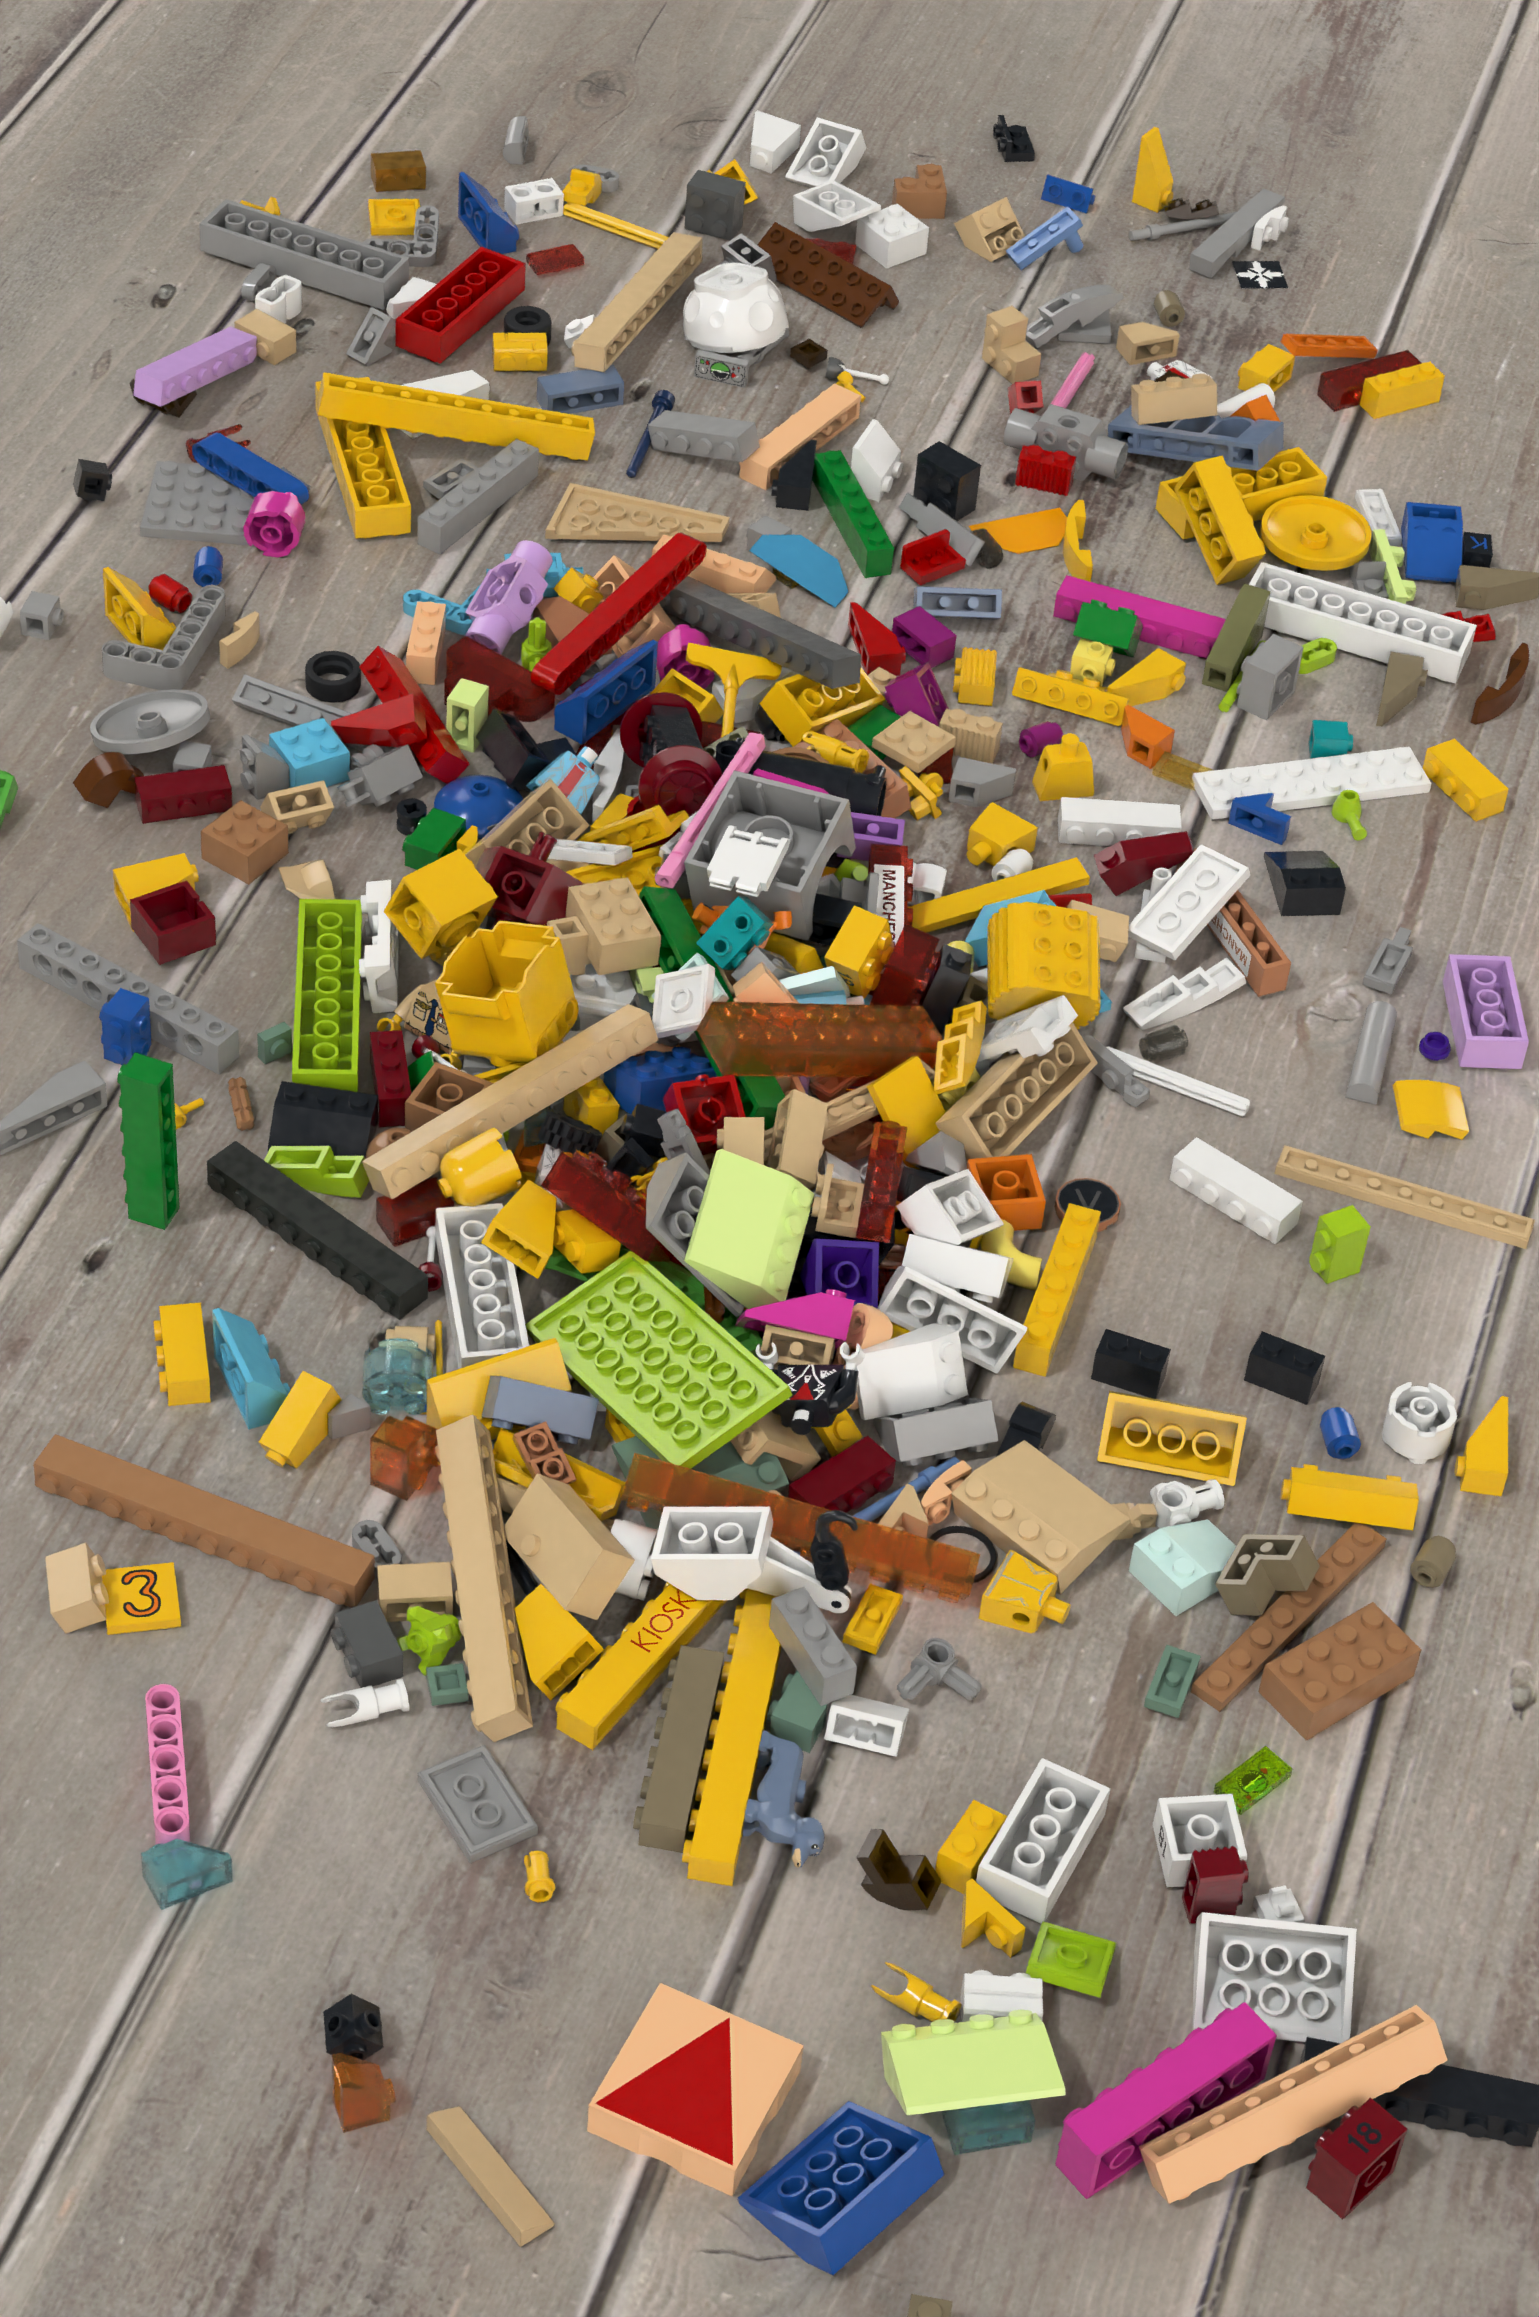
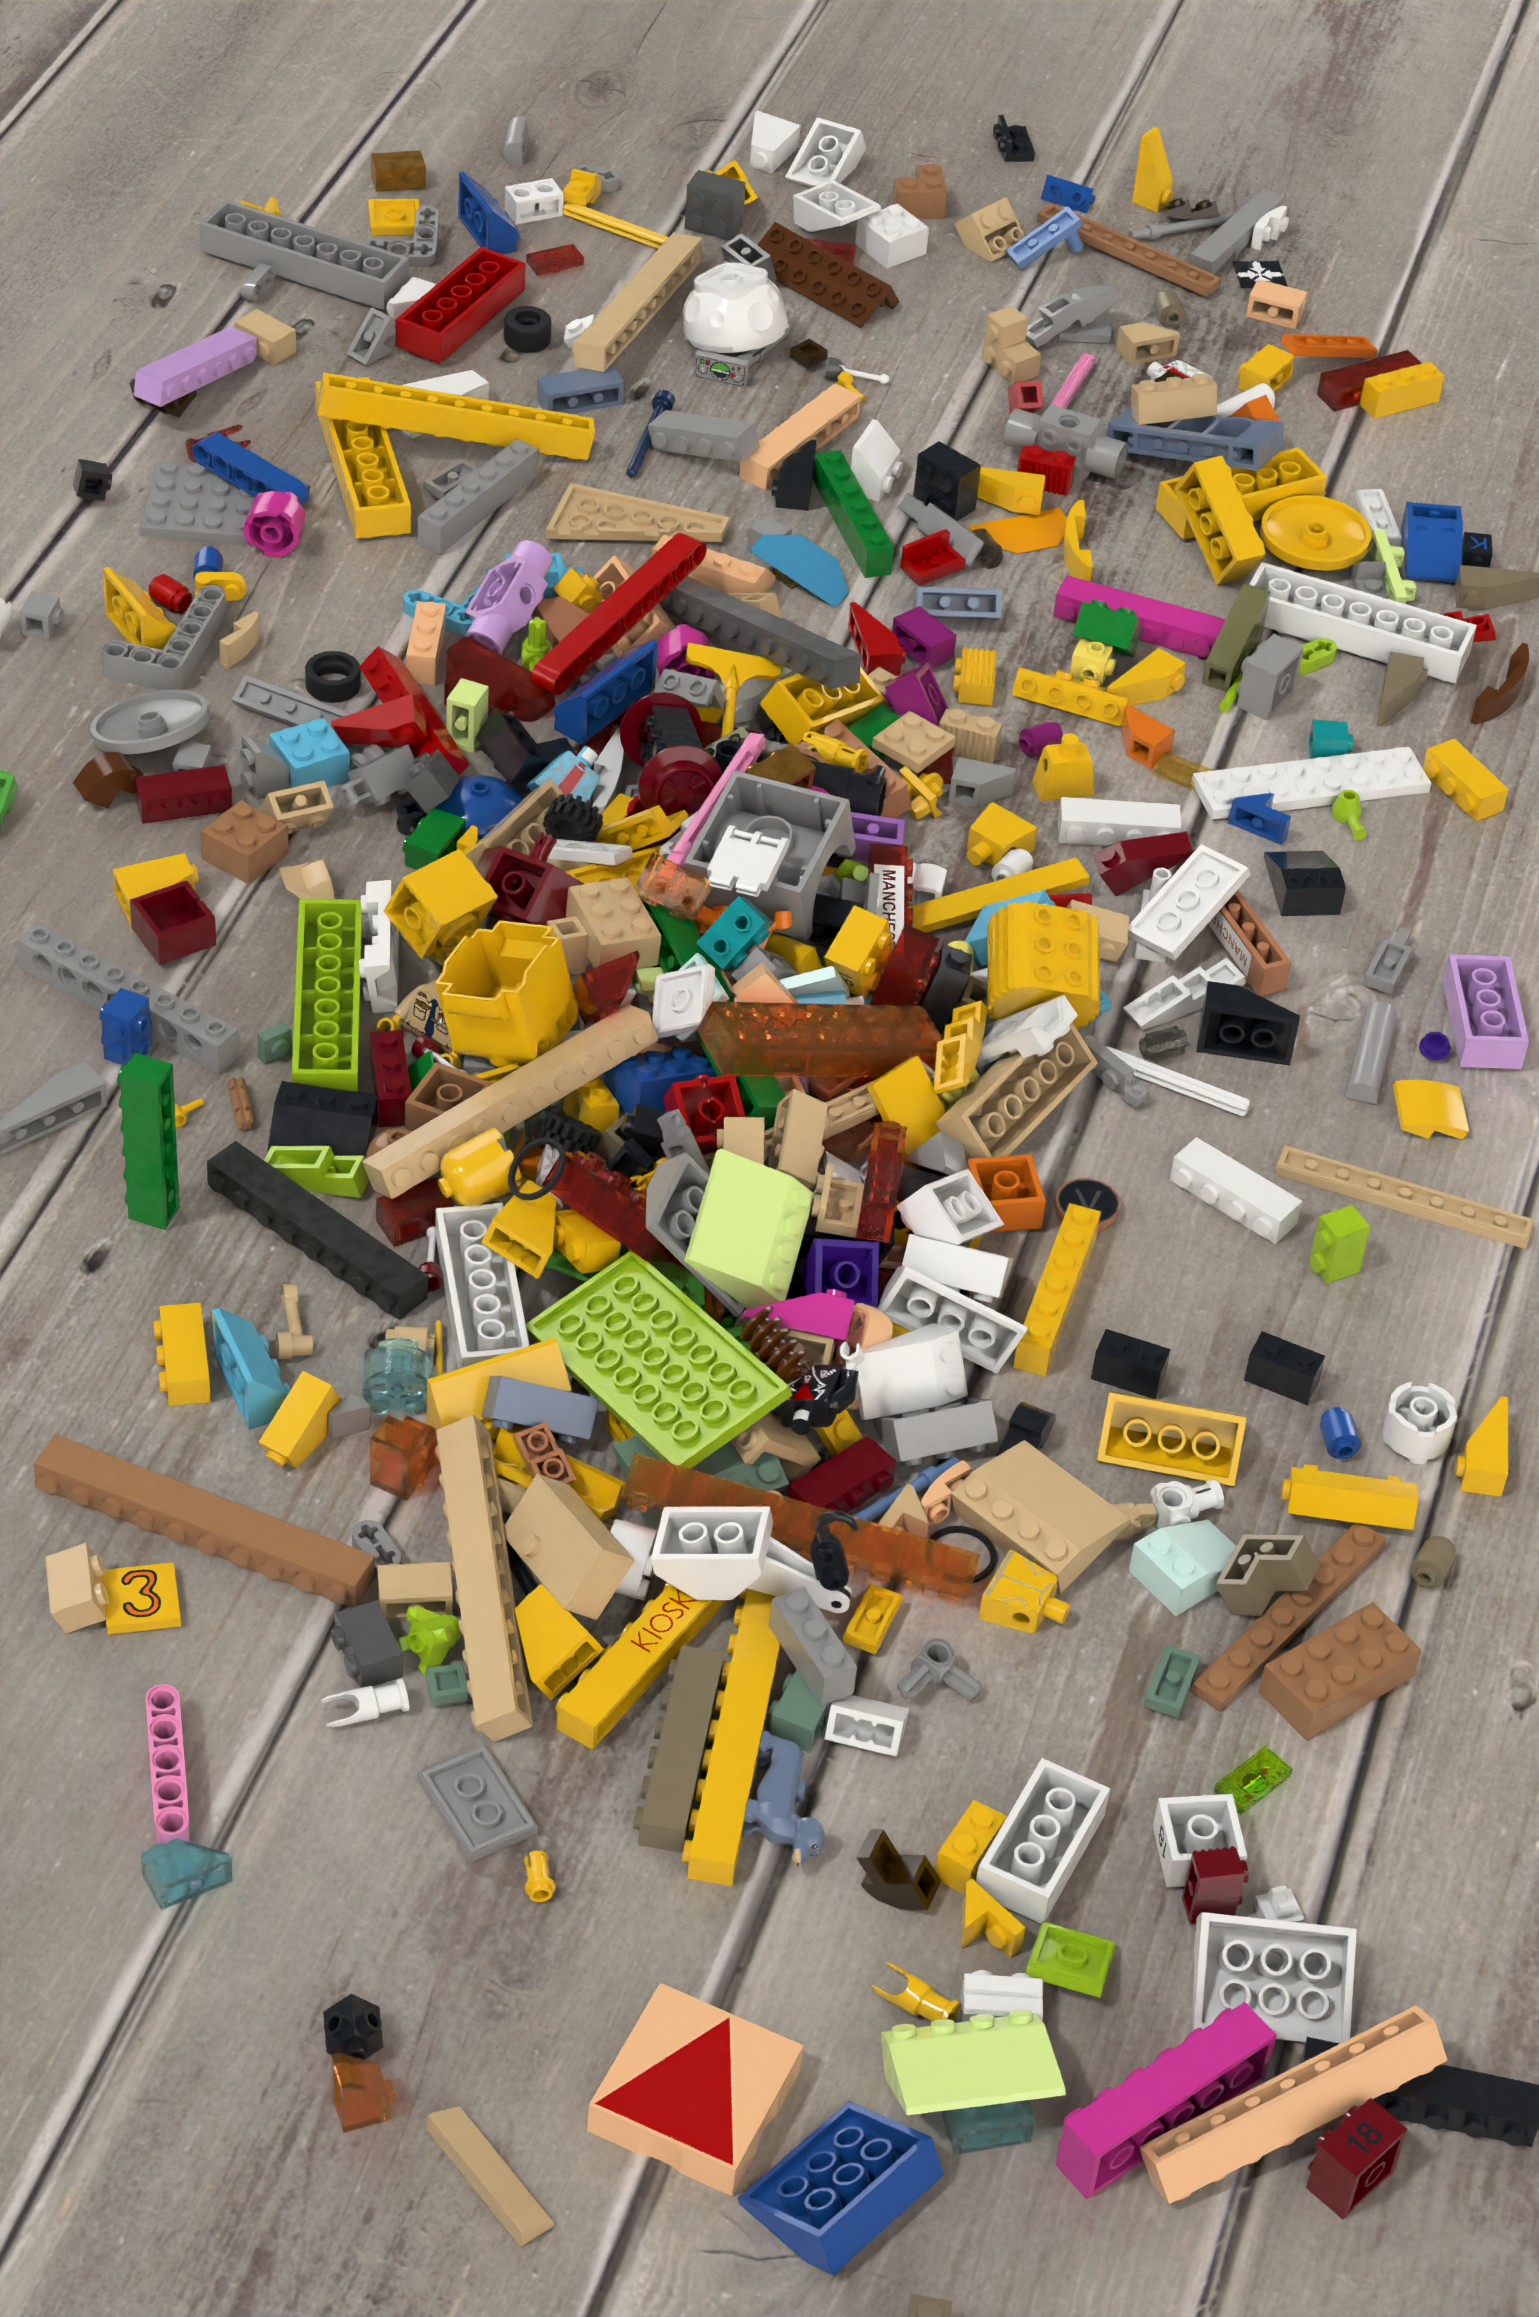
white brick [255,275,302,323] -> none
yellow brick [492,333,548,371] -> none
light yellow cylinder [980,1219,1042,1291] -> none
none -> yellow plate [194,572,247,601]
none -> tan brick [275,1284,313,1360]
none -> dark grey brick [404,749,460,813]
none -> black piece [508,1137,566,1201]
none -> black tyre [543,794,603,842]
none -> clear red slope [572,950,640,1027]
none -> clear orange brick [635,852,712,921]
none -> light grey bracket [654,668,726,709]
none -> reddish brown piece [740,1306,814,1384]
none -> pearl gold brick [745,744,816,789]
none -> yellow slope [977,467,1046,516]
none -> medium nougat plate [1037,203,1222,297]
none -> black slope [1196,981,1300,1066]
none -> light nougat brick [1246,279,1307,329]

